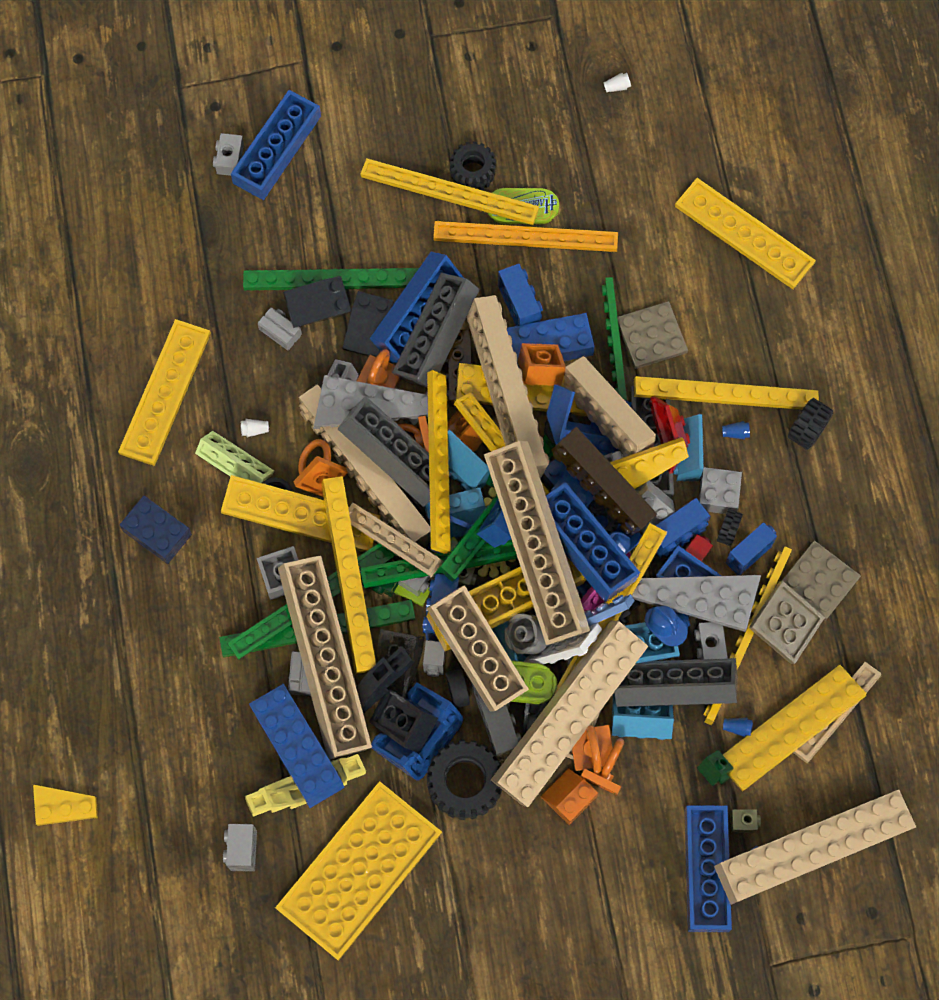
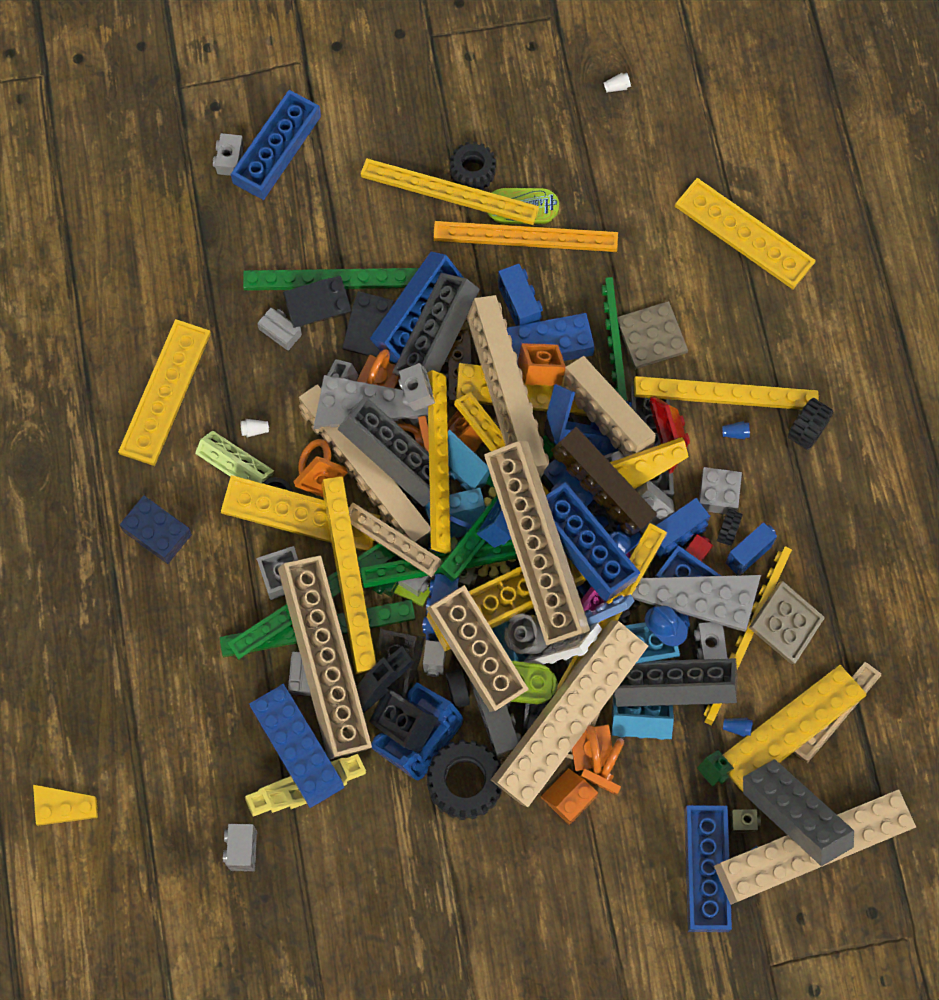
yellow plate [275,781,442,961] -> none
dark azure slope [673,414,703,481] -> none
dark tan plate [782,540,861,621] -> none
none -> light grey brick [399,363,435,411]
none -> dark grey brick [743,759,854,867]

